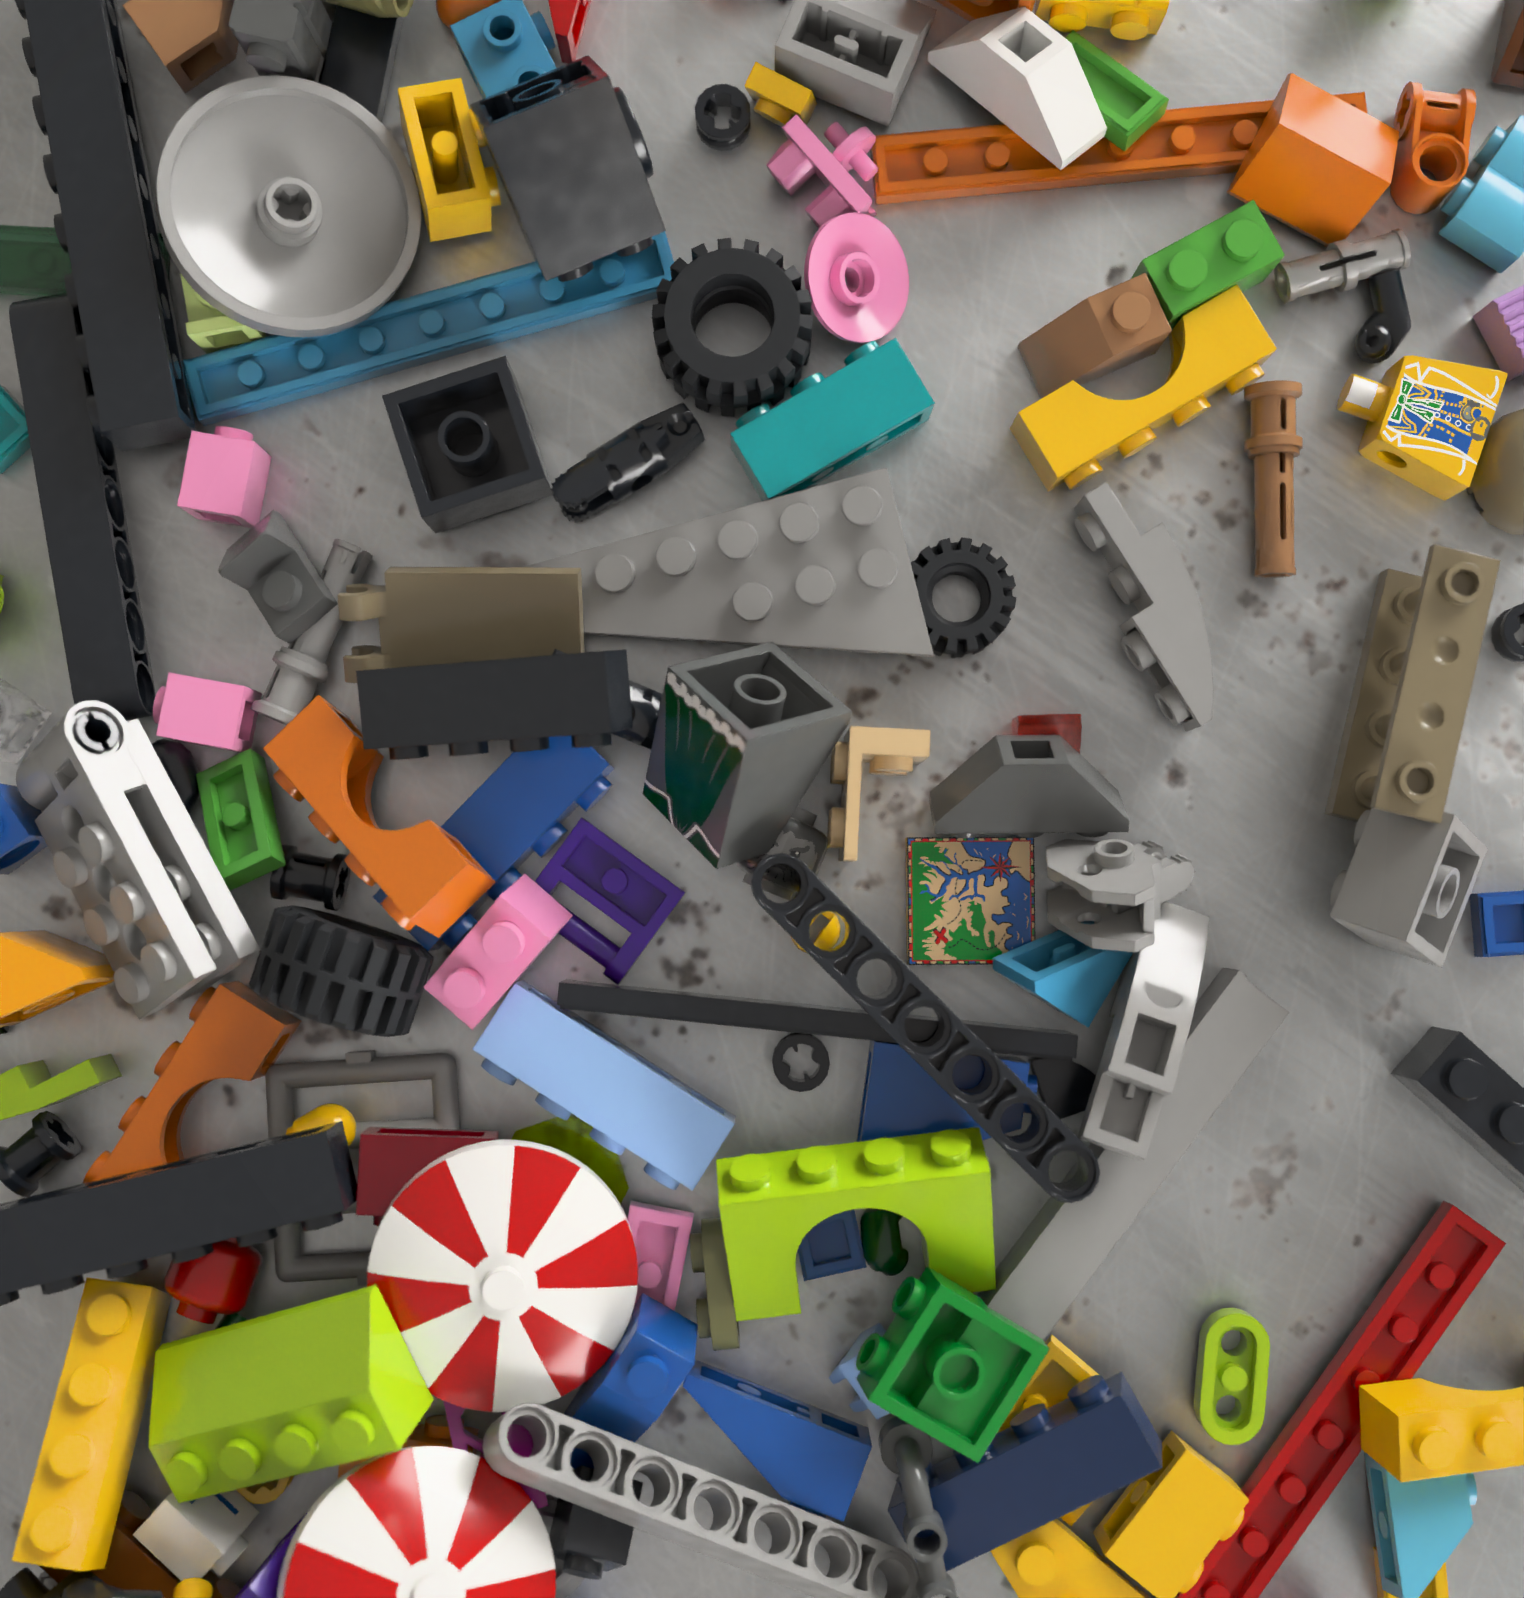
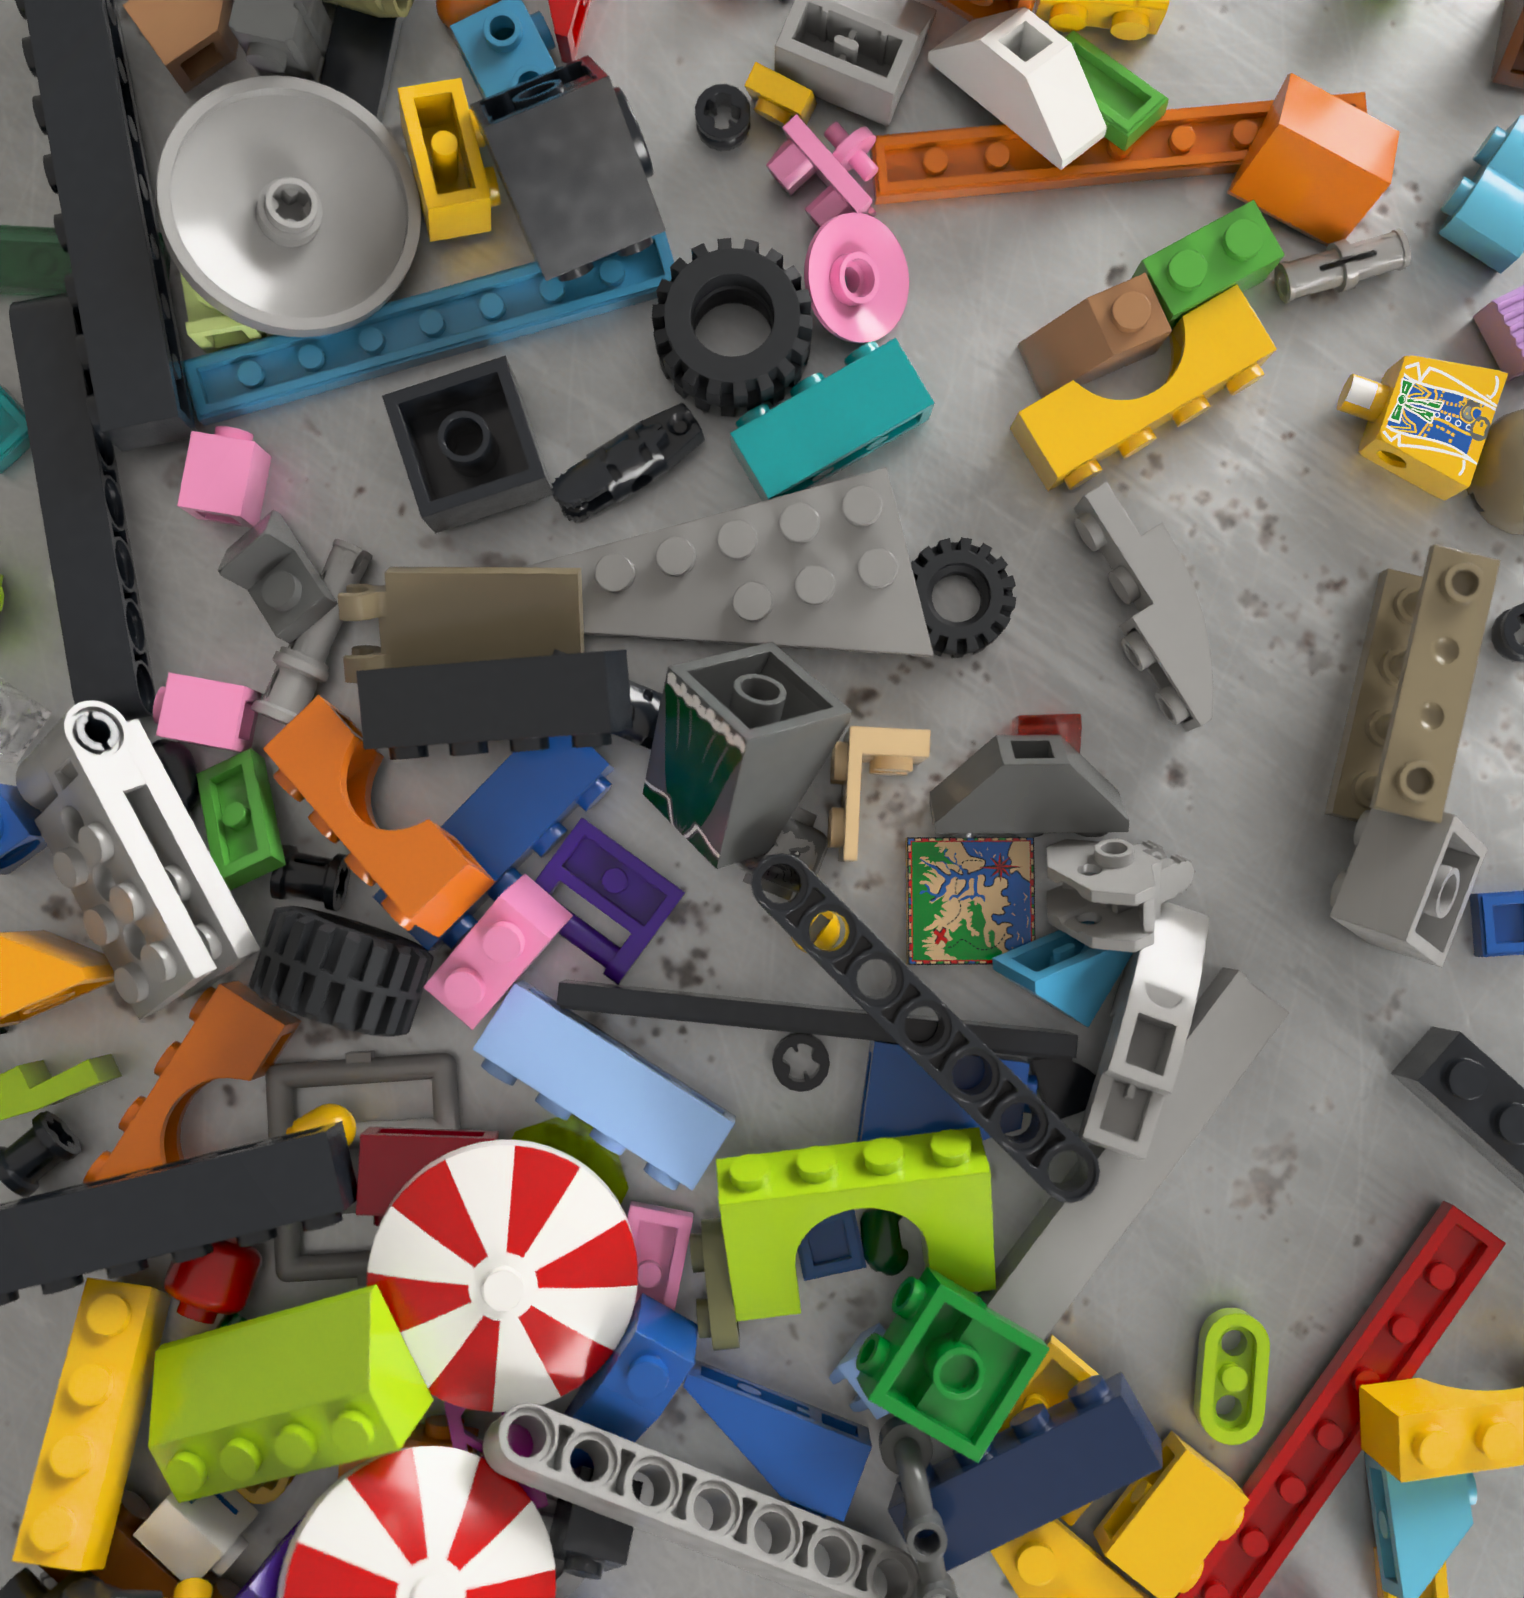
medium nougat pin [1244,380,1303,578] -> none
black arm [1355,270,1411,363] -> none
orange piece [1390,81,1476,214] -> none

